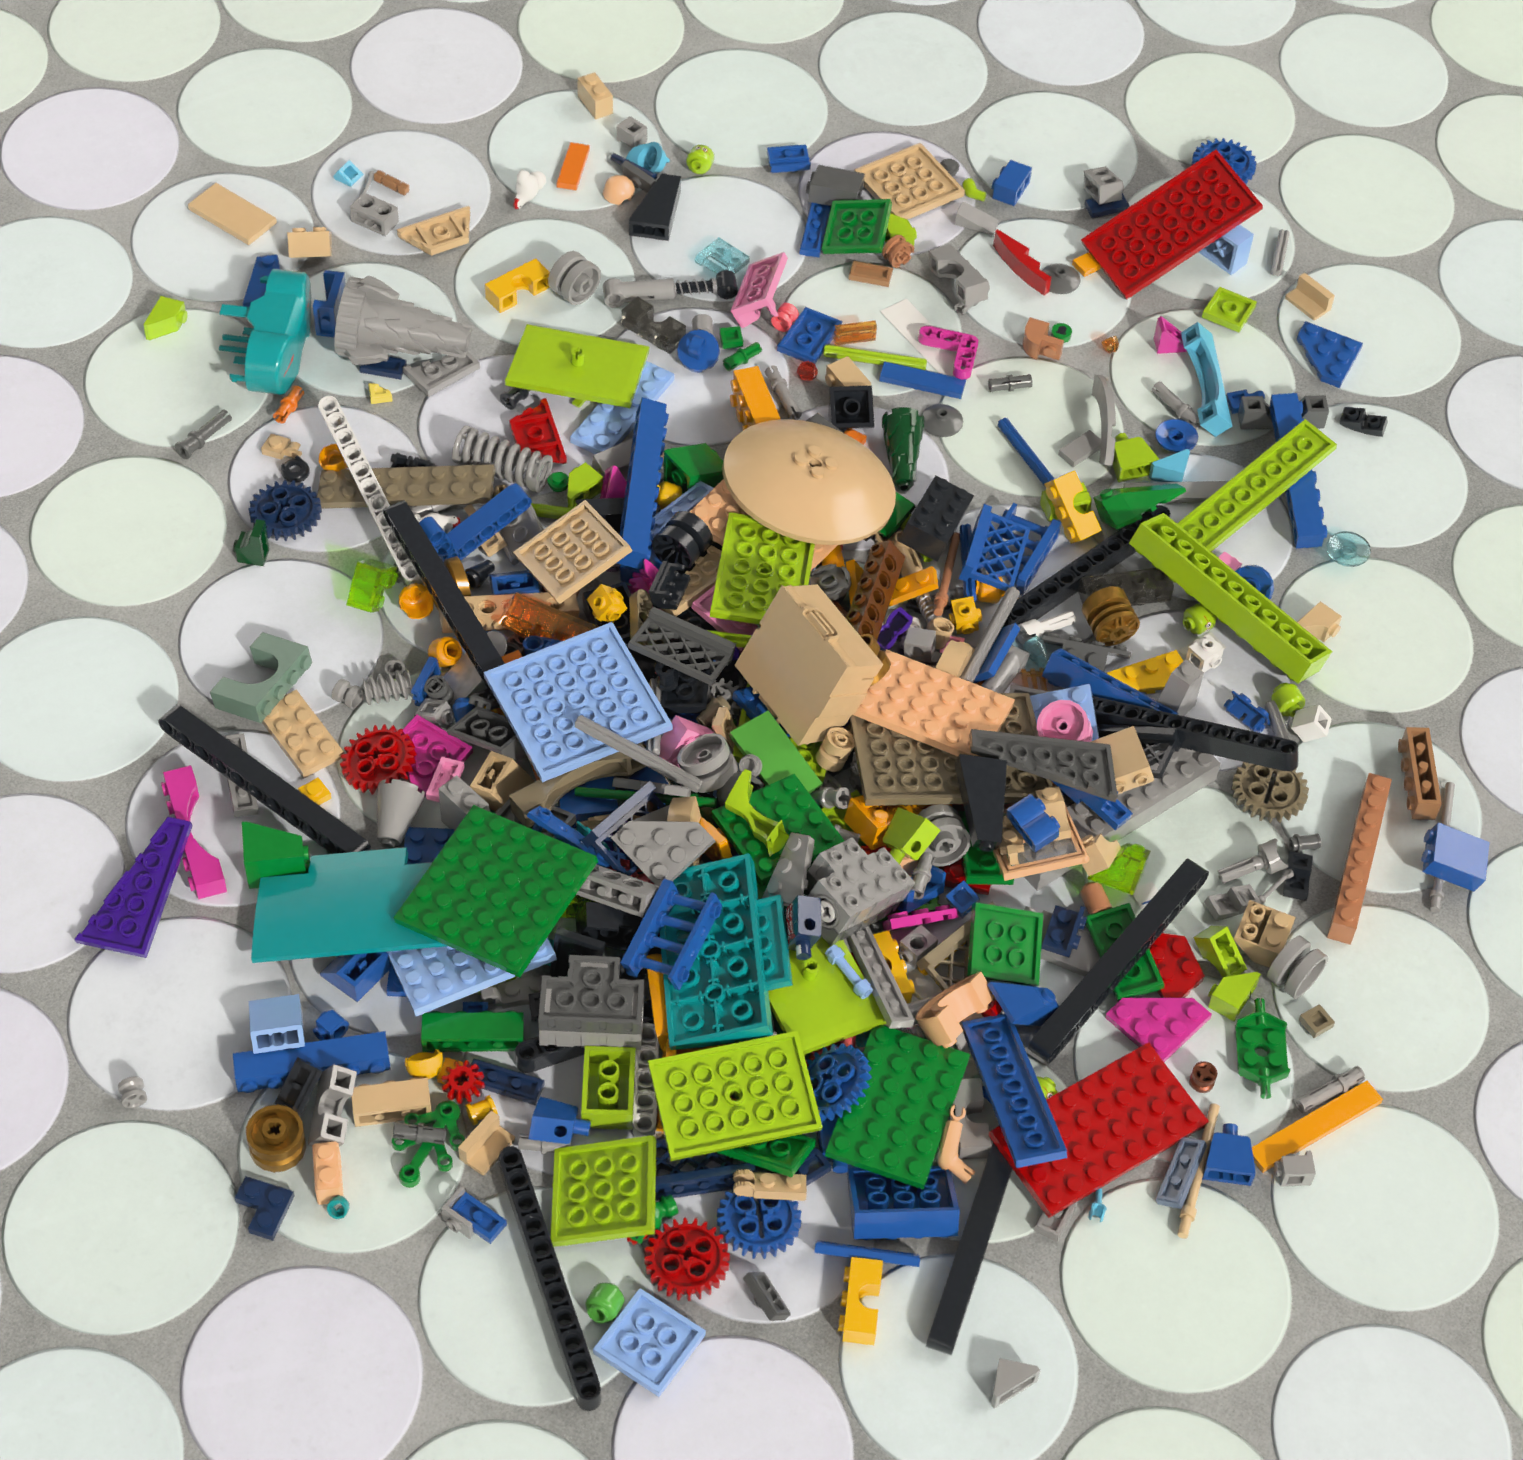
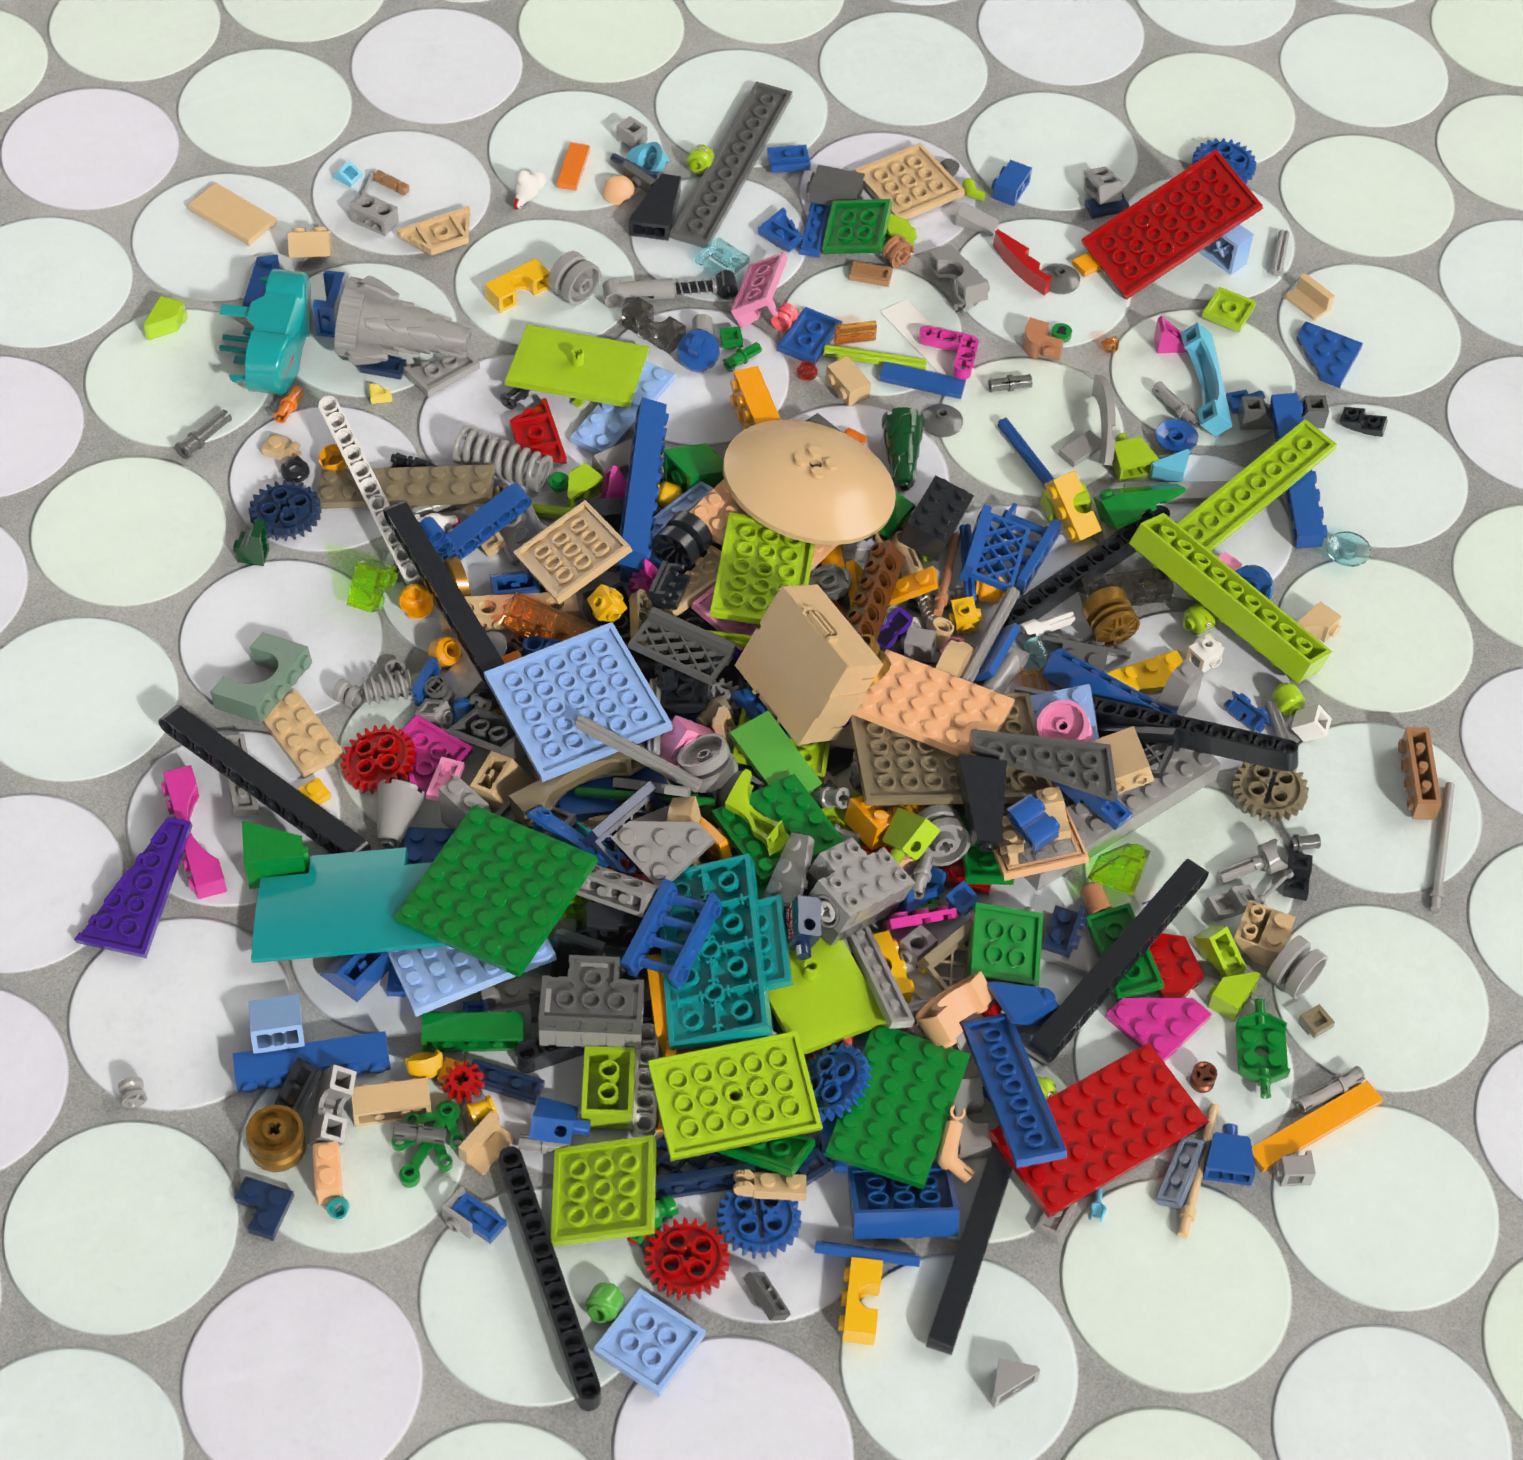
blue plate [313,1010,349,1041] -> none
black cone [465,560,495,589] -> none
tan brick [577,72,613,120] -> none
light grey plate [739,754,762,777] -> none
light grey pin [765,366,802,420] -> none
tan wheel [815,727,854,772] -> none
light blue bar [825,945,873,999] -> none
black slope [828,386,875,429] -> none
tan arch [1081,834,1121,876] -> none
nougat brick [1327,773,1392,945] -> none
brick [1421,822,1490,892] -> none
none -> dark grey plate [670,81,792,249]
none -> blue wing [758,208,802,252]

